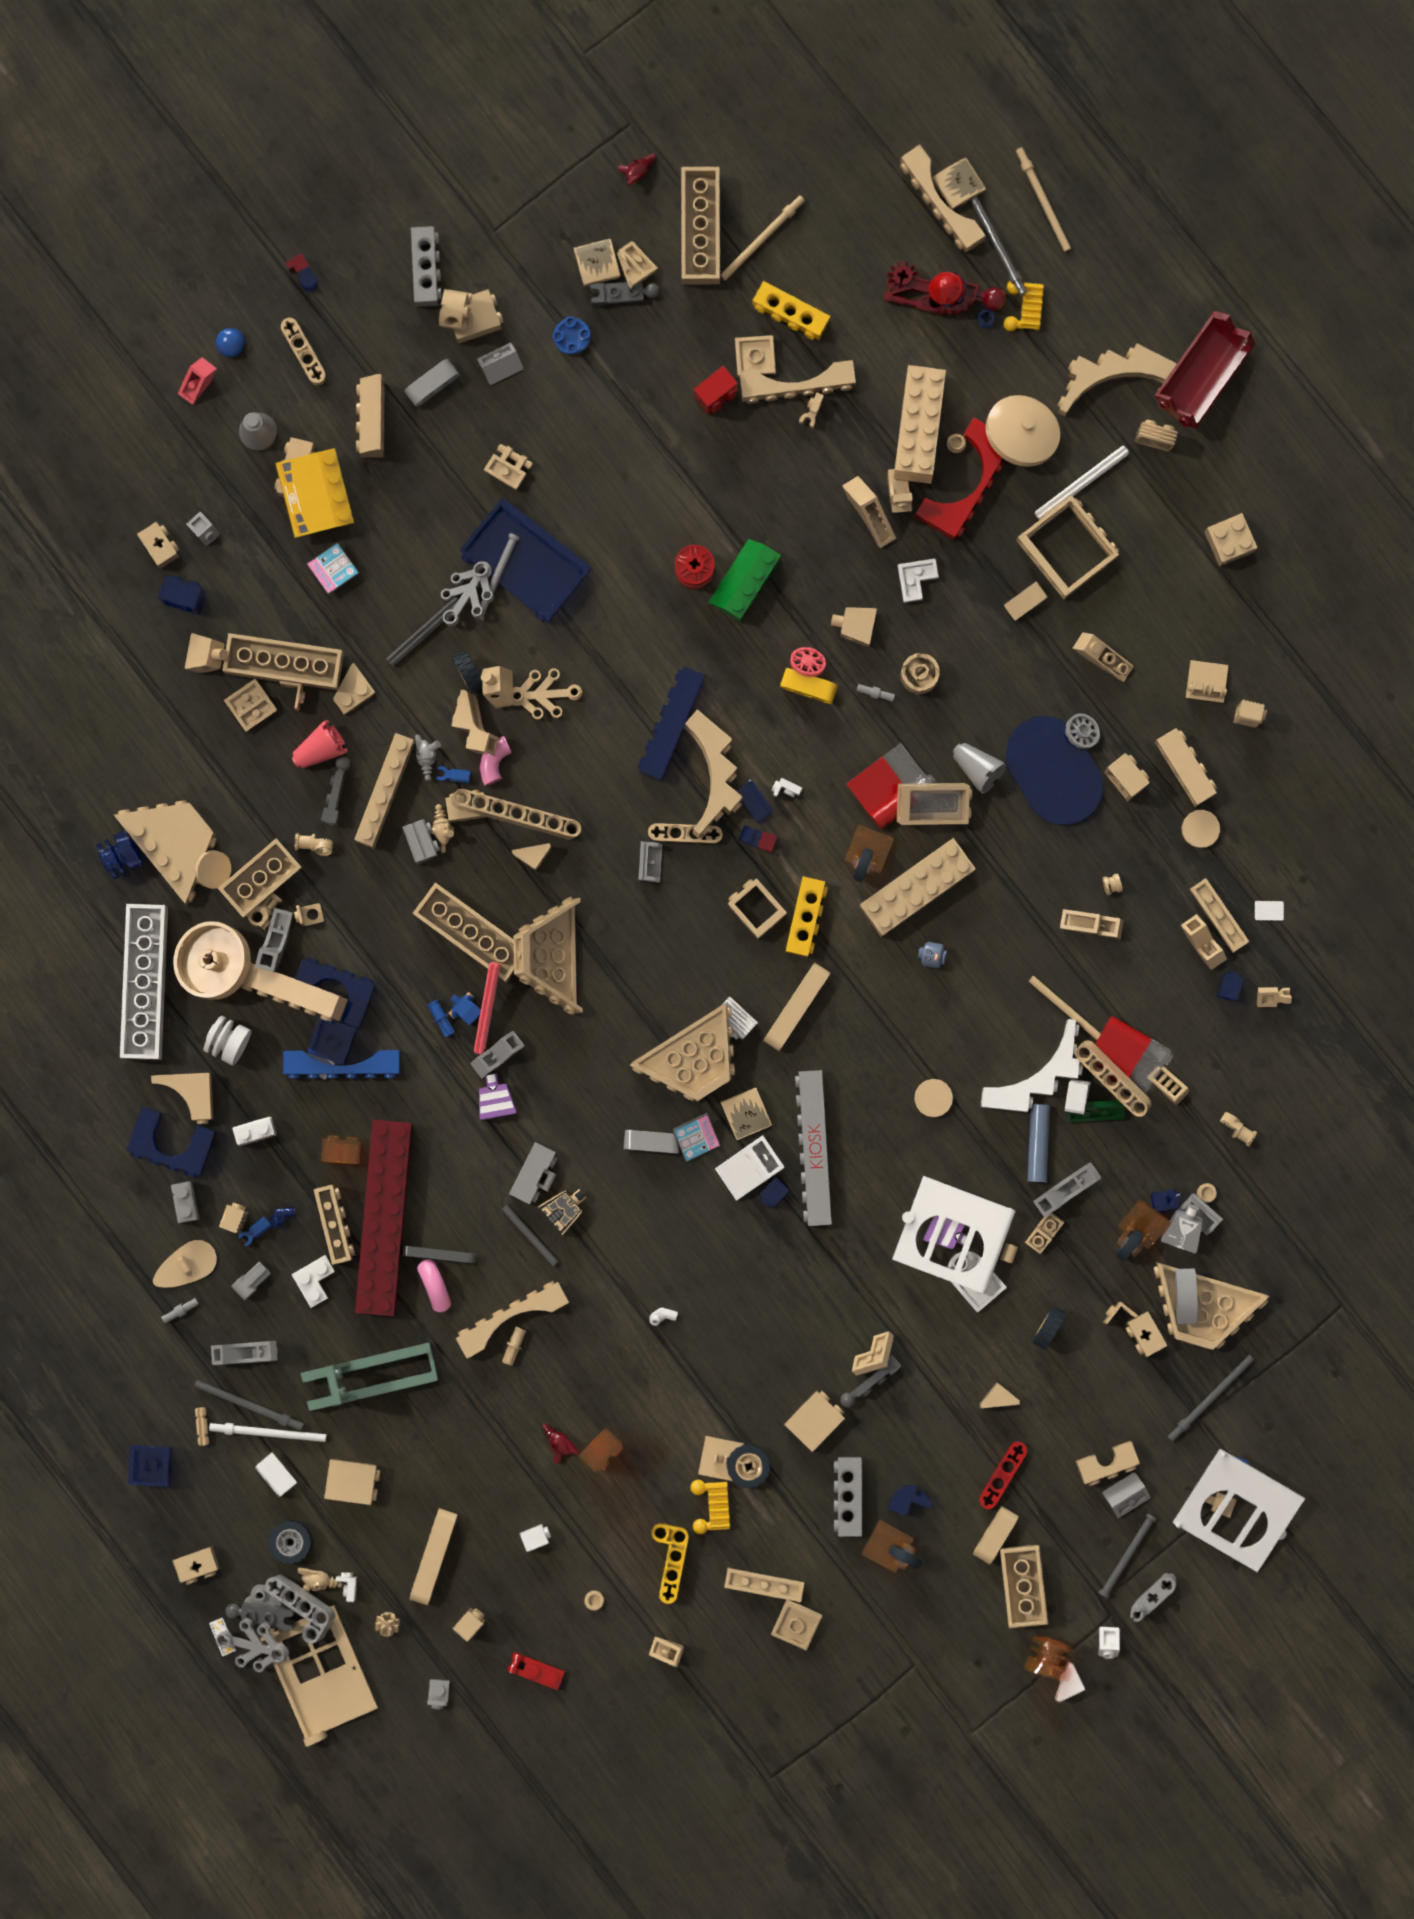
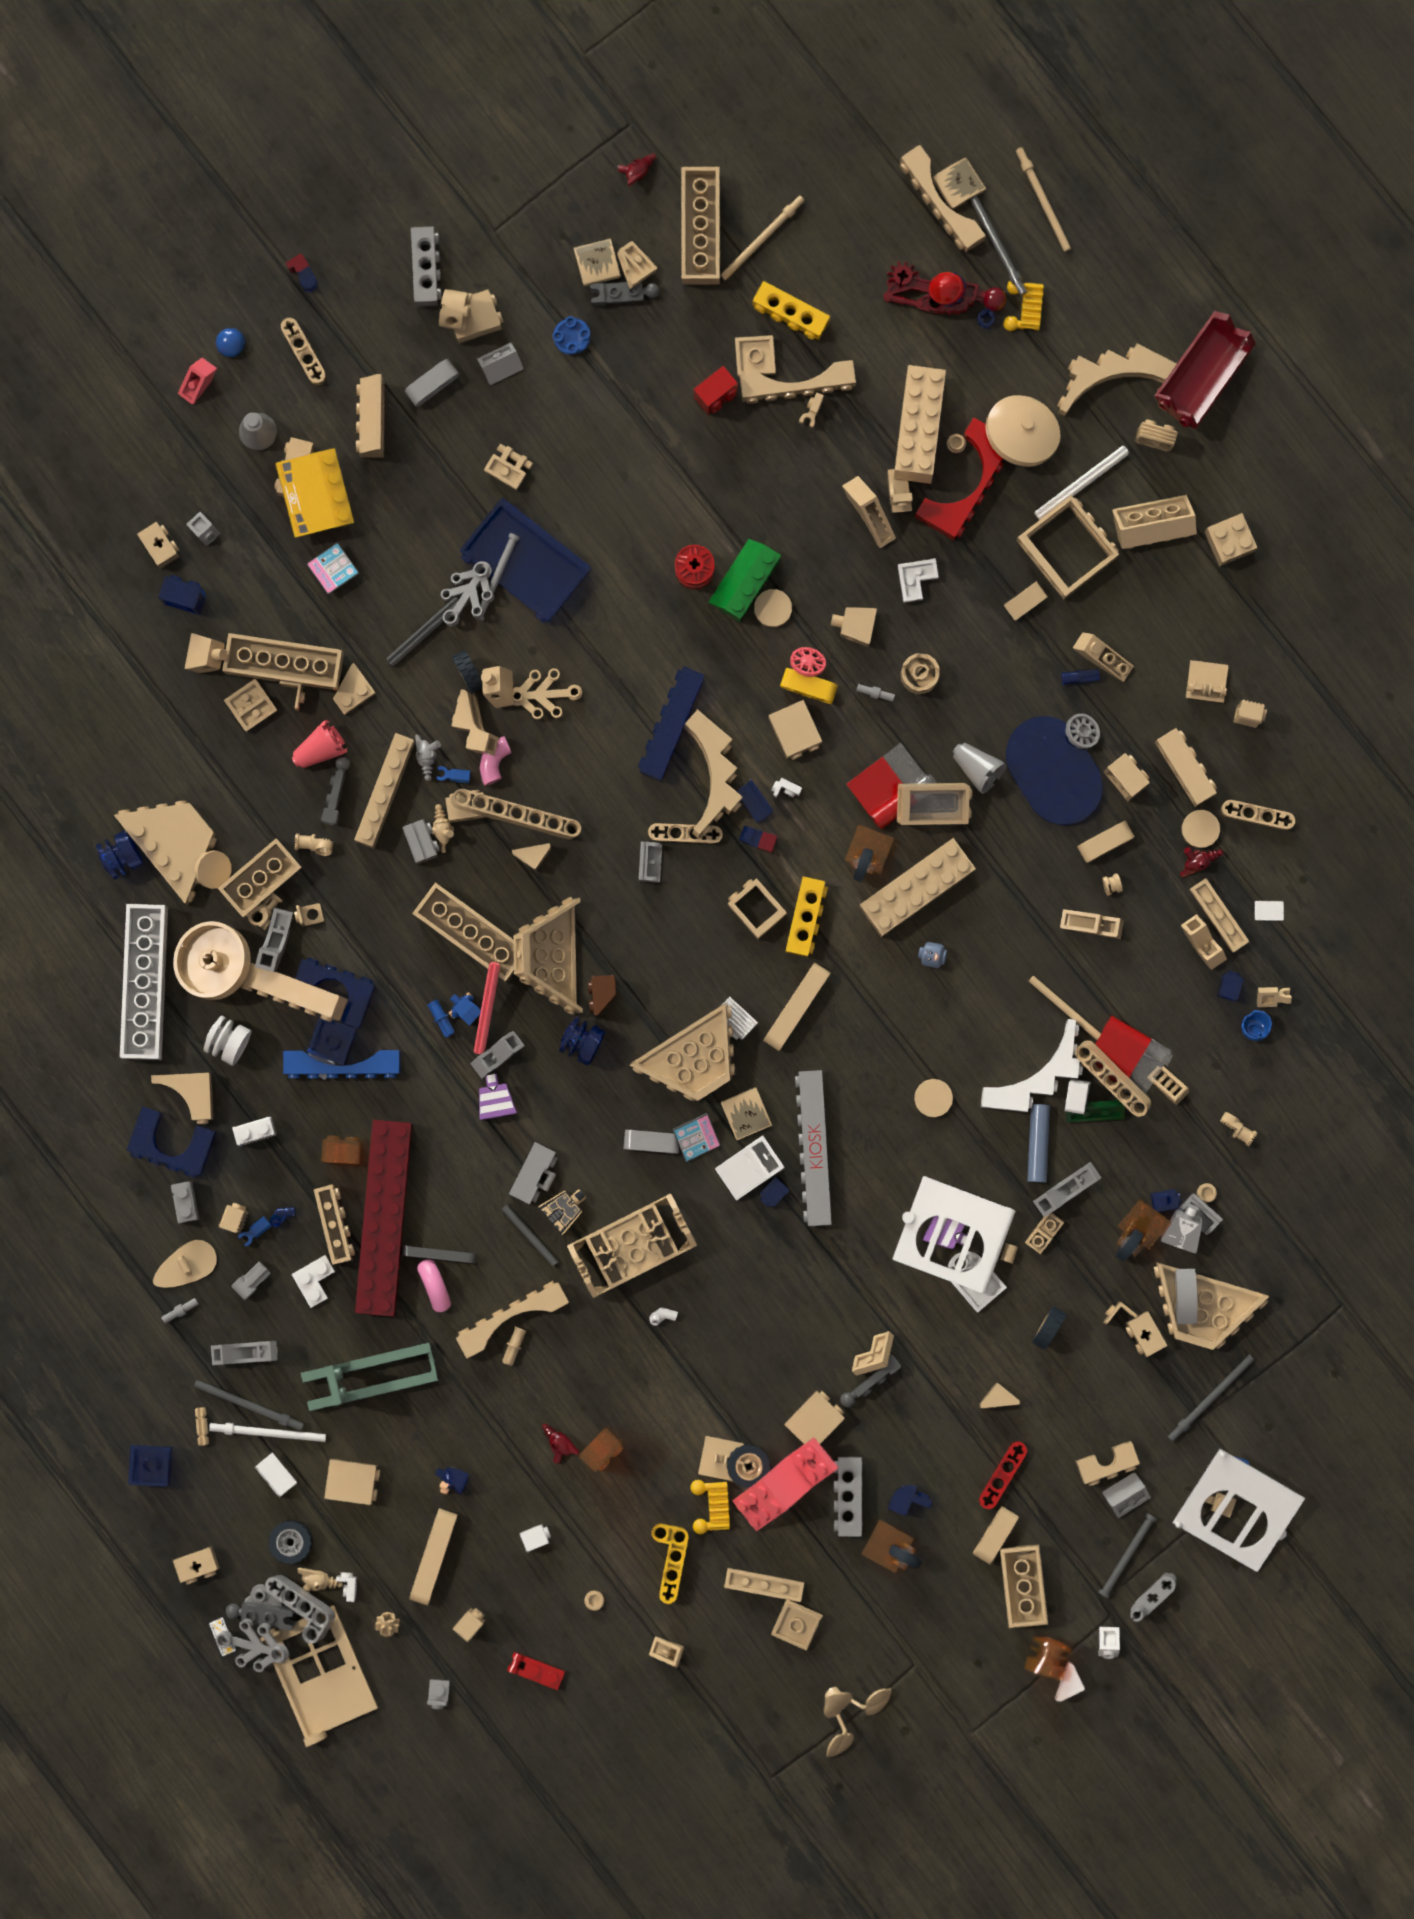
none -> clear blue piece [435,1467,469,1495]
none -> clear blue wheel [559,1016,606,1066]
none -> tan piece [567,1194,697,1298]
none -> reddish brown slope [588,975,617,1018]
none -> coral bracket [733,1437,838,1531]
none -> tan tile [754,589,792,627]
none -> tan brick [768,700,822,760]
none -> tan plant [824,1687,891,1757]
none -> clear blue axle [1061,669,1100,685]
none -> tan beam [1077,820,1135,863]
none -> tan slope [1112,495,1197,549]
none -> dark red piece [1180,847,1223,877]
none -> tan beam [1221,800,1295,830]
none -> blue hair [1241,1010,1272,1041]

